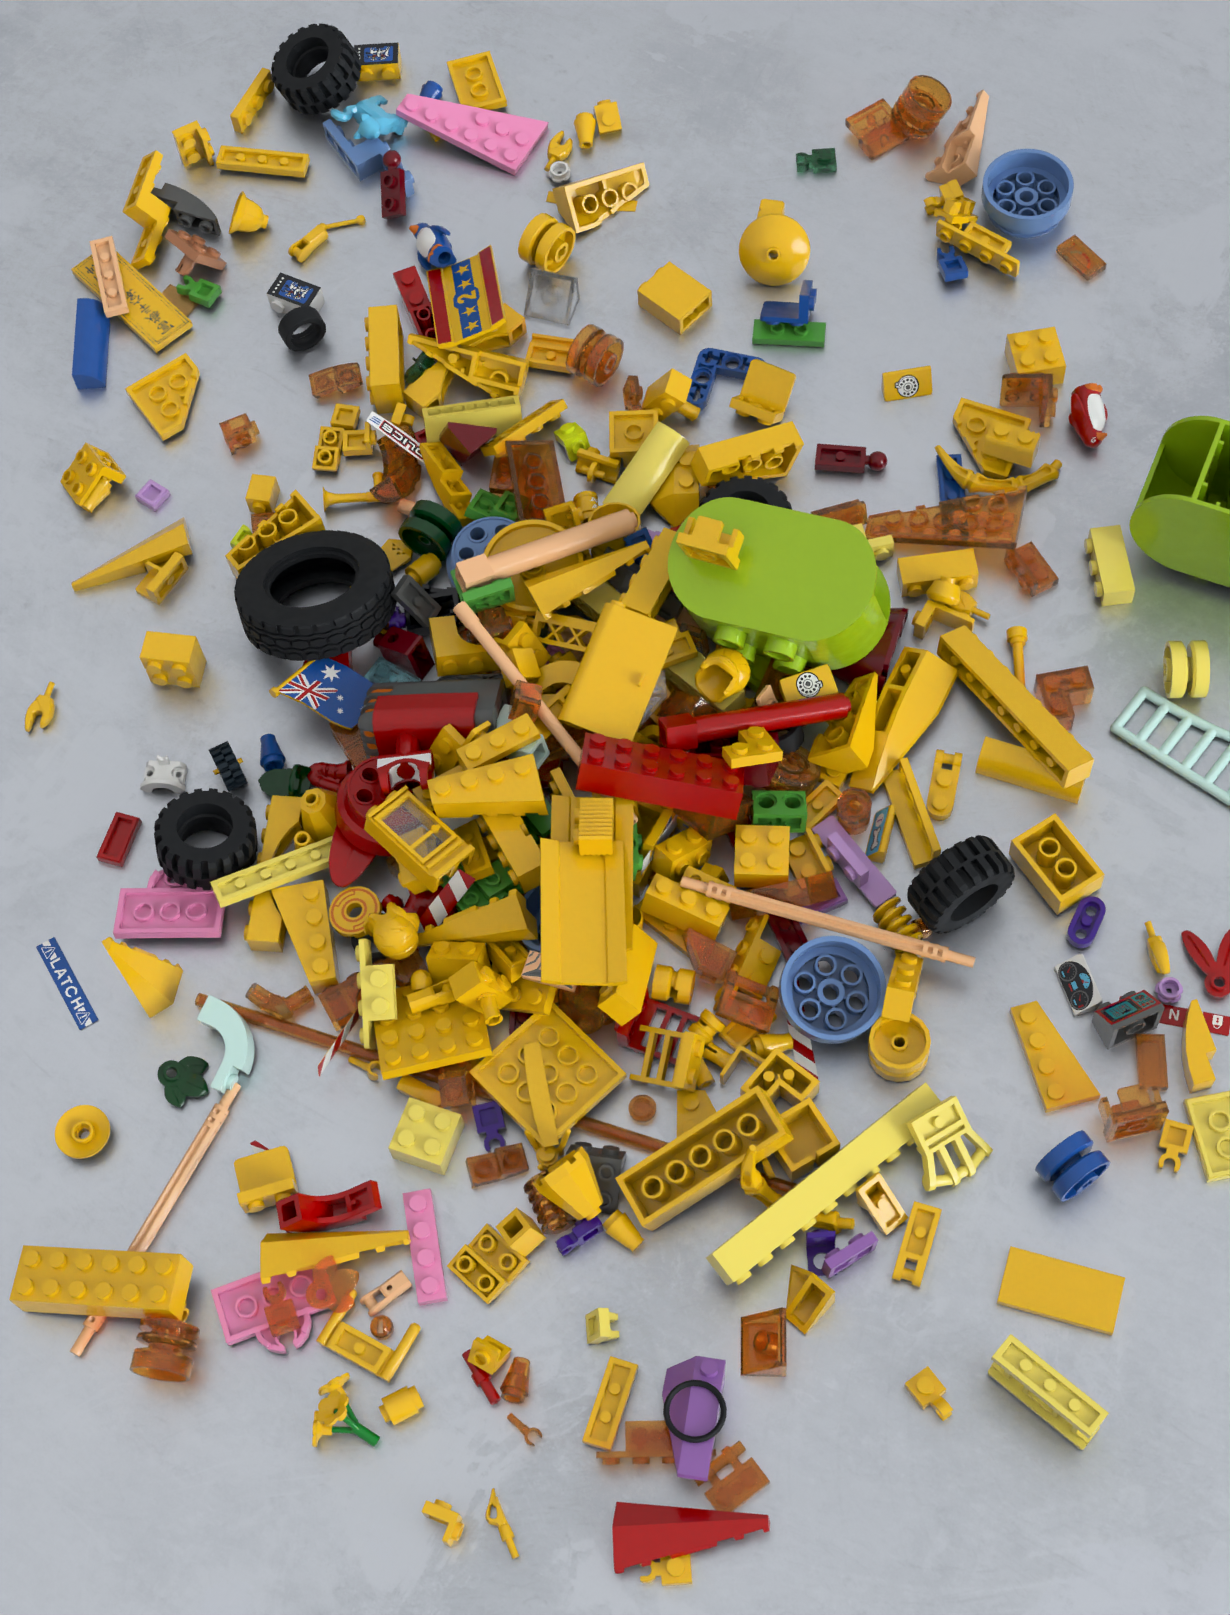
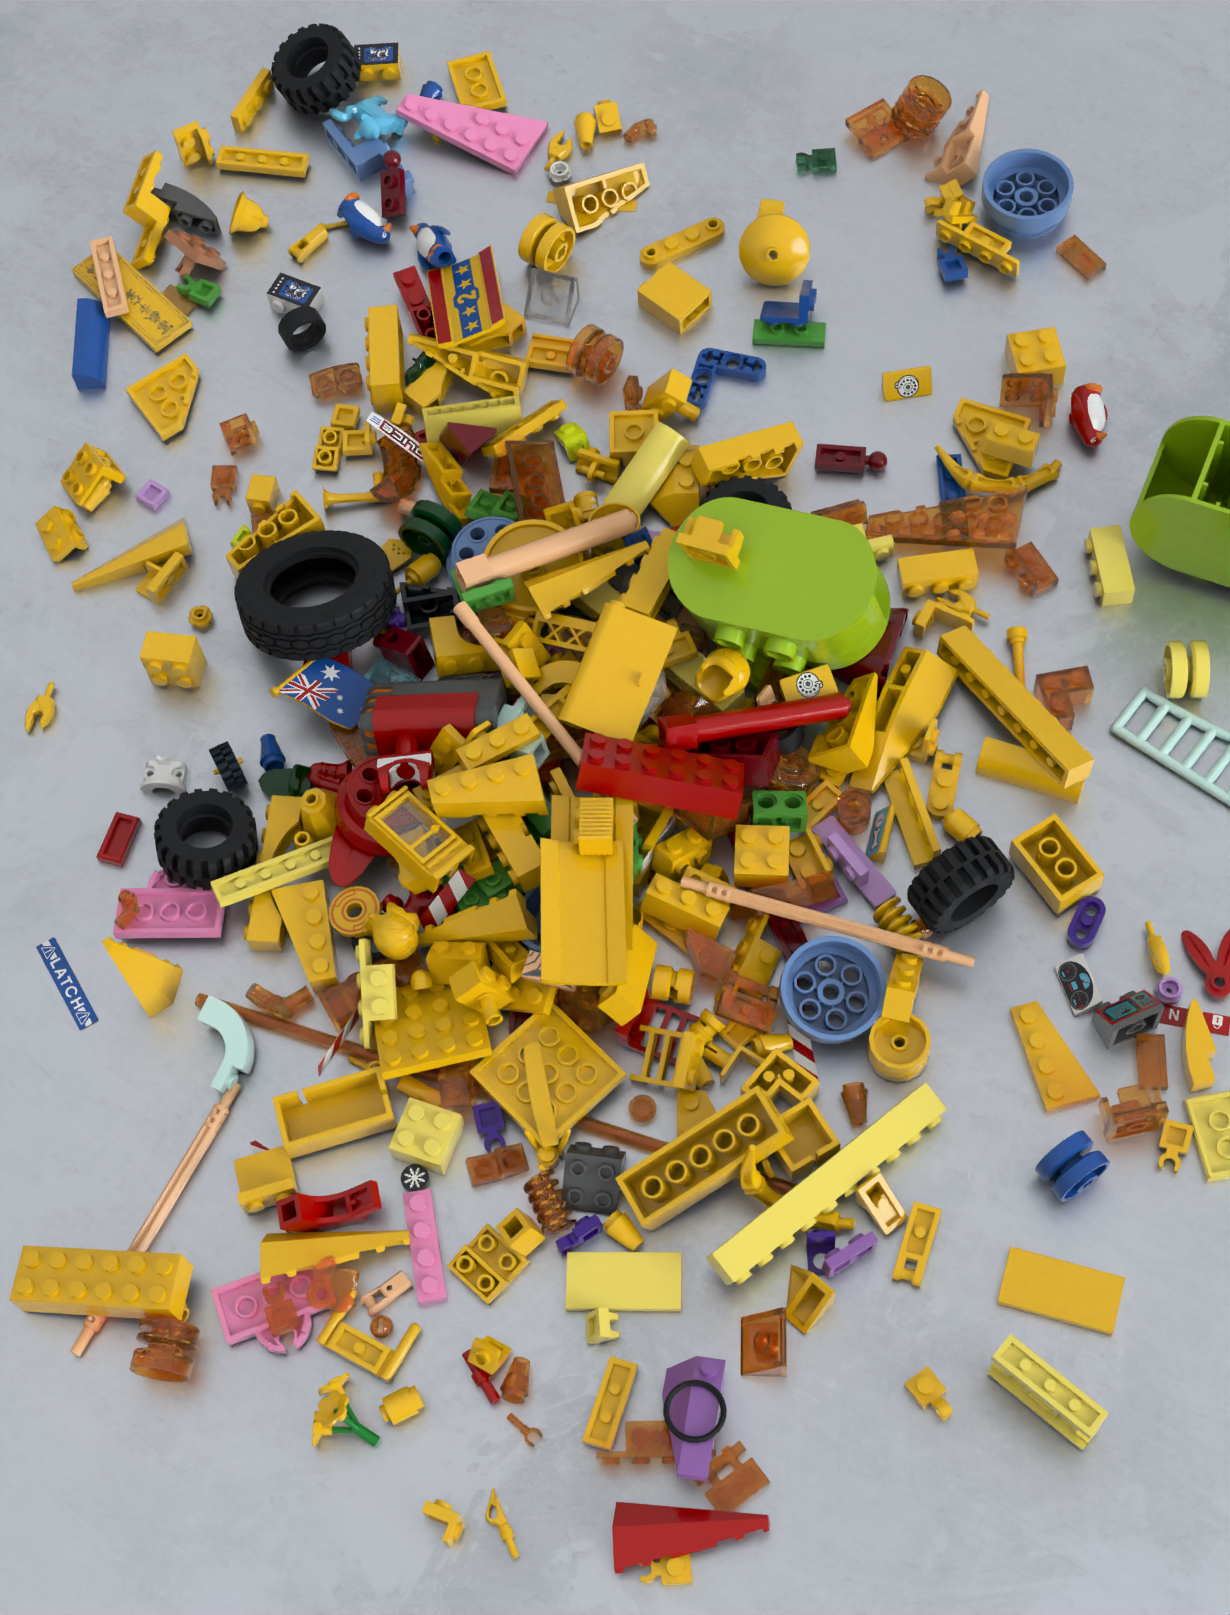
yellow dish [55,1105,110,1159] -> none
dark green plate [157,1056,208,1108] -> none
dark grey plate [390,575,442,627] -> none
yellow bar [406,979,456,1015] -> none
clear orange panel [508,680,542,724] -> none
yellow cone [533,1146,603,1221] -> none
yellow plate [722,726,783,769] -> none
yellow bracket [729,359,796,426] -> none
light yellow plate [906,1096,993,1191] -> none
yellow cone [926,576,961,606] -> none
none -> yellow bracket [35,505,88,563]
none -> clear orange arm [114,890,139,930]
none -> yellow plate [188,605,213,629]
none -> clear orange plate [210,465,238,506]
none -> yellow piece [272,1066,397,1159]
none -> blue animal [337,192,392,244]
none -> black tile [401,1164,430,1192]
none -> light yellow tile [565,1252,682,1312]
none -> clear orange arm [623,118,657,143]
none -> yellow plate [639,217,725,270]
none -> clear orange cone [840,1082,868,1125]
none -> yellow bracket [904,718,940,765]
none -> yellow brick [942,808,983,842]

